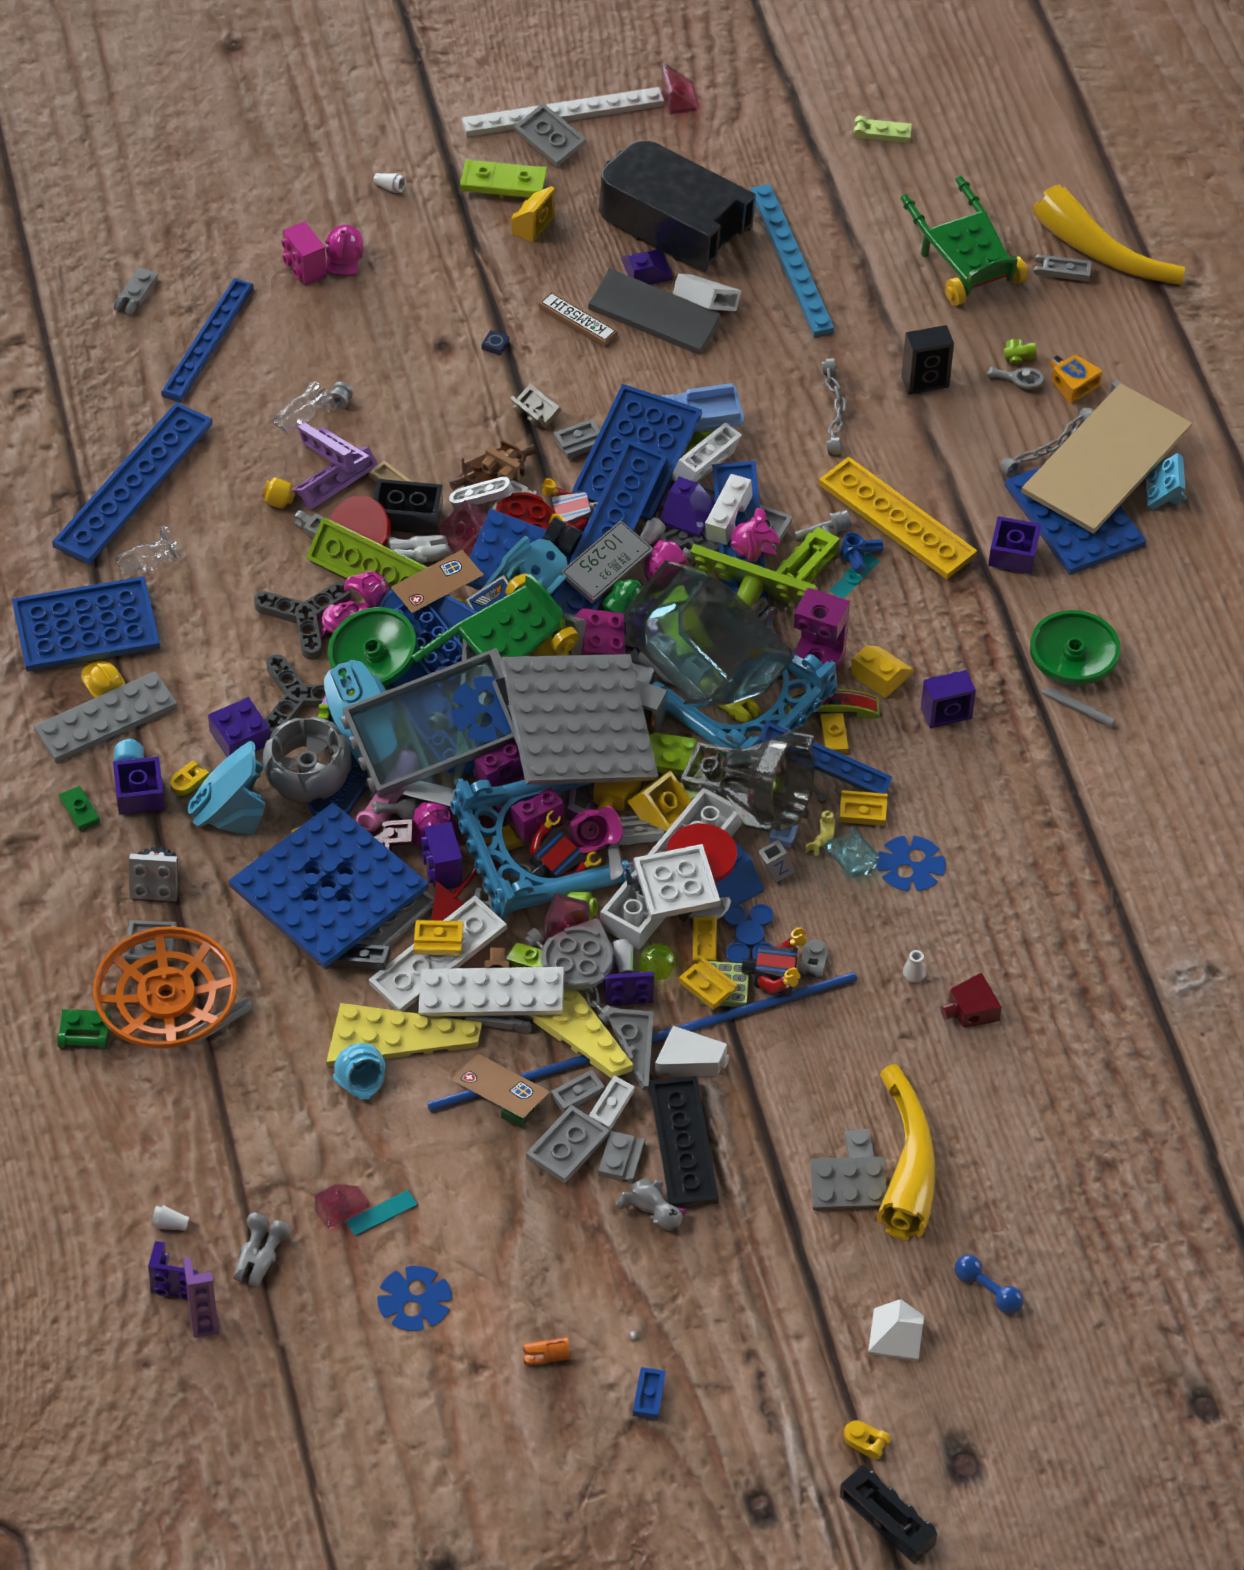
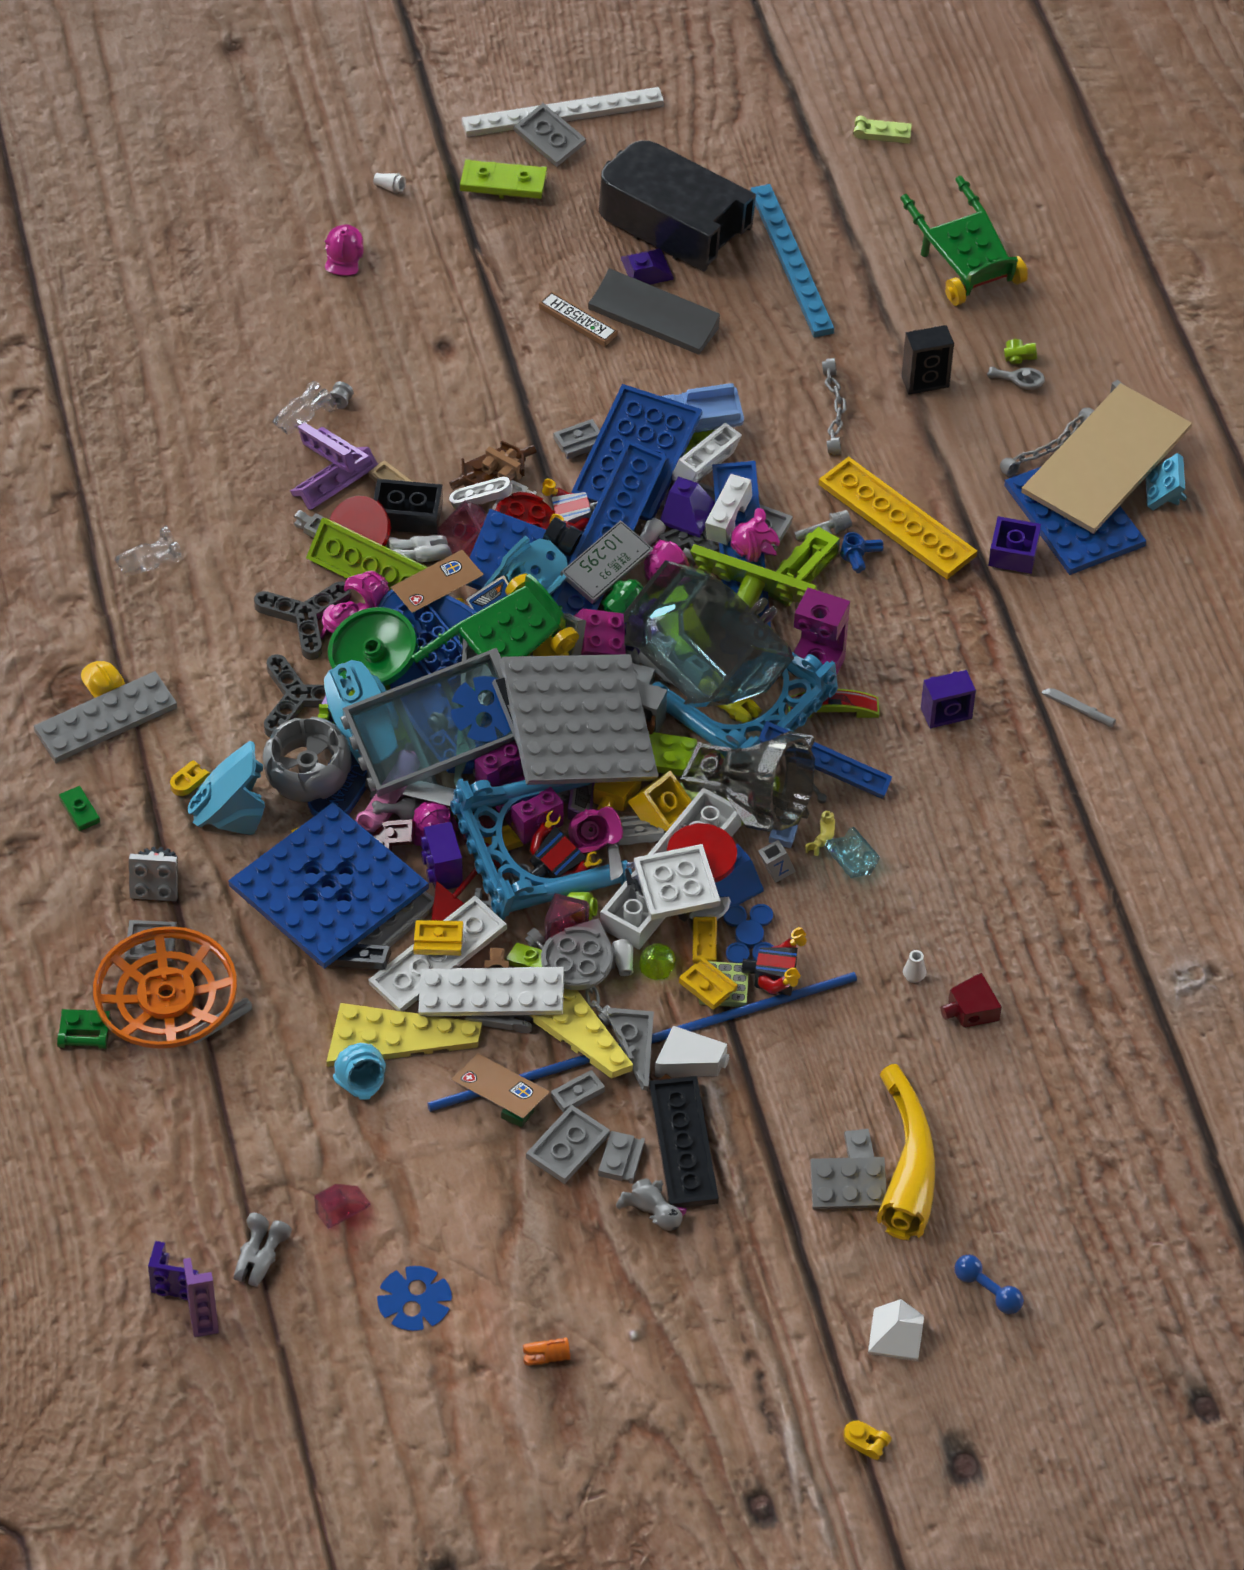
blue plate [12,576,160,672] -> none
blue plate [52,402,212,565] -> none
medium azure head [113,739,144,761] -> none
dark purple brick [113,756,165,815] -> none
light grey hinge [114,267,158,315] -> none
white cone [151,1205,189,1231] -> none
blue tile [161,278,254,403] -> none
dark purple brick [208,697,270,757] -> none
yellow head [262,477,296,509] -> none
dark pink brick [281,221,327,286] -> none
teal piece [346,1190,417,1235] -> none
dark blue tile [481,330,510,356] -> none
bracket [509,384,562,429] -> none
yellow slope [510,186,555,242] -> none
white plate [589,1076,635,1130] -> none
dark purple bracket [603,972,654,1007] -> none
blue plate [633,1367,666,1420] -> none
clear pink slope [661,64,699,114] -> none
white slope [673,273,742,311] -> none
light grey plate [799,939,828,978] -> none
yellow plate [820,713,849,754] -> none
teal piece [829,553,880,599] -> none
yellow plate [839,790,888,826] -> none
black brick [839,1465,937,1564] -> none
yellow slope [851,645,914,698] -> none
blue piece [876,836,945,891] -> none
green dish [1030,610,1120,685] -> none
yellow brick [1032,184,1185,285] -> none
light grey hinge [1033,254,1092,282] -> none
light orange torso [1050,355,1103,404] -> none

